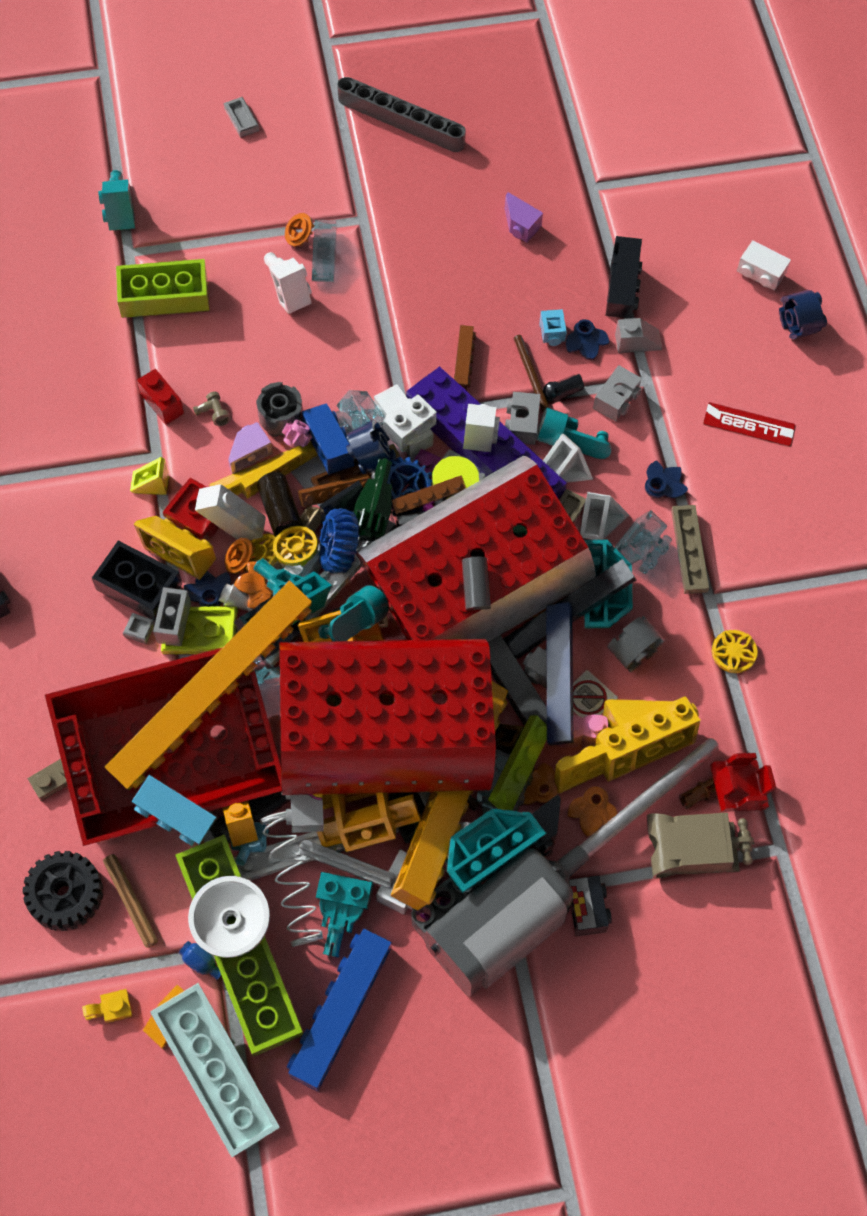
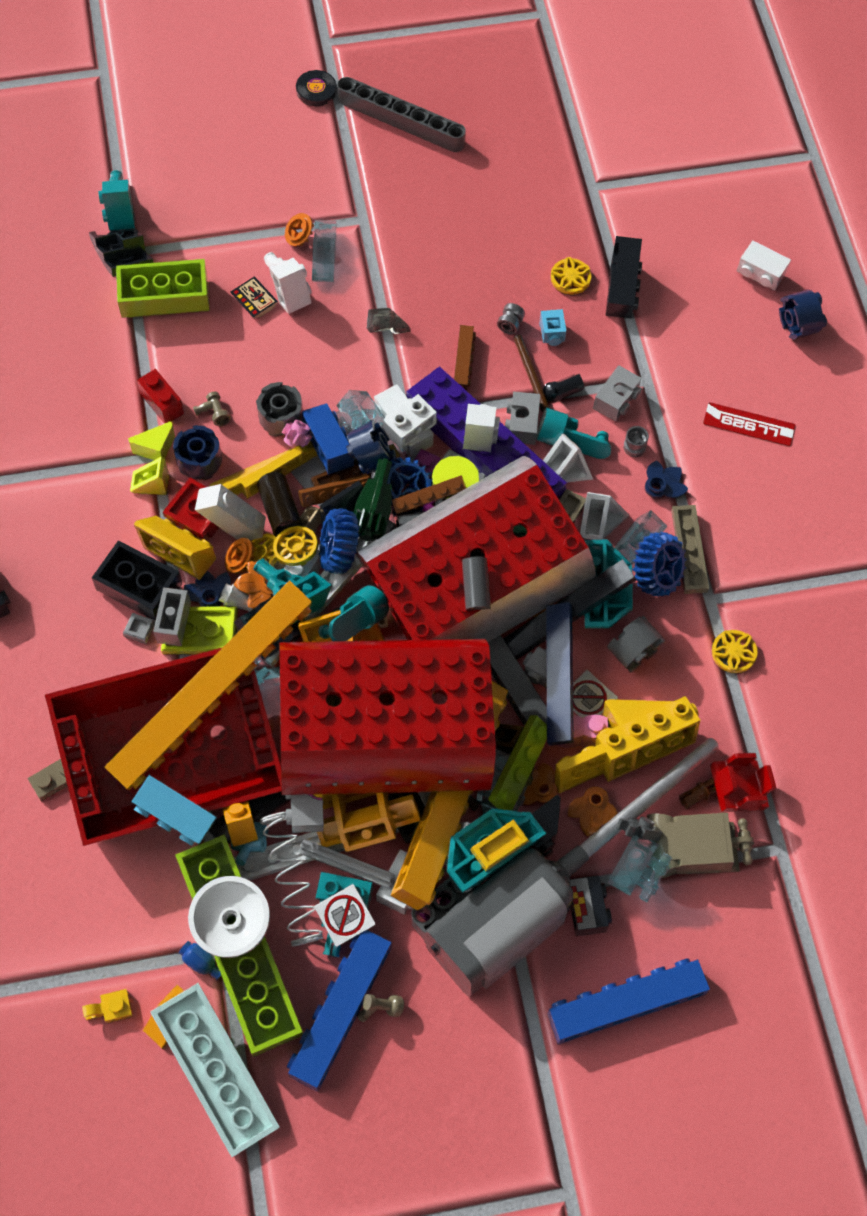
black wheel [22,851,103,931] -> none
medium nougat axle [103,854,158,948] -> none
light grey tile [223,97,259,138] -> none
lavender slope [228,422,273,474] -> none
medium lavender slope [505,192,543,243] -> none
dark blue plate [566,319,609,360] -> none
light grey slope [615,318,662,353] -> none
none -> black slope [89,229,153,277]
none -> neon yellow slope [128,421,175,460]
none -> dark blue brick [173,425,222,480]
none -> piece [230,276,278,318]
none -> black tile [296,70,337,106]
none -> sticker [314,884,375,946]
none -> dark tan piece [357,994,404,1022]
none -> clear smoke slope [366,308,411,334]
none -> yellow tile [470,819,529,872]
none -> flat silver wheel [497,303,525,334]
none -> blue brick [547,958,710,1045]
none -> yellow wheel [551,257,591,295]
none -> clear light blue brick [607,835,672,902]
none -> dark grey plate [616,817,663,841]
none -> flat silver wheel [623,426,649,457]
none -> blue gear [632,532,687,597]

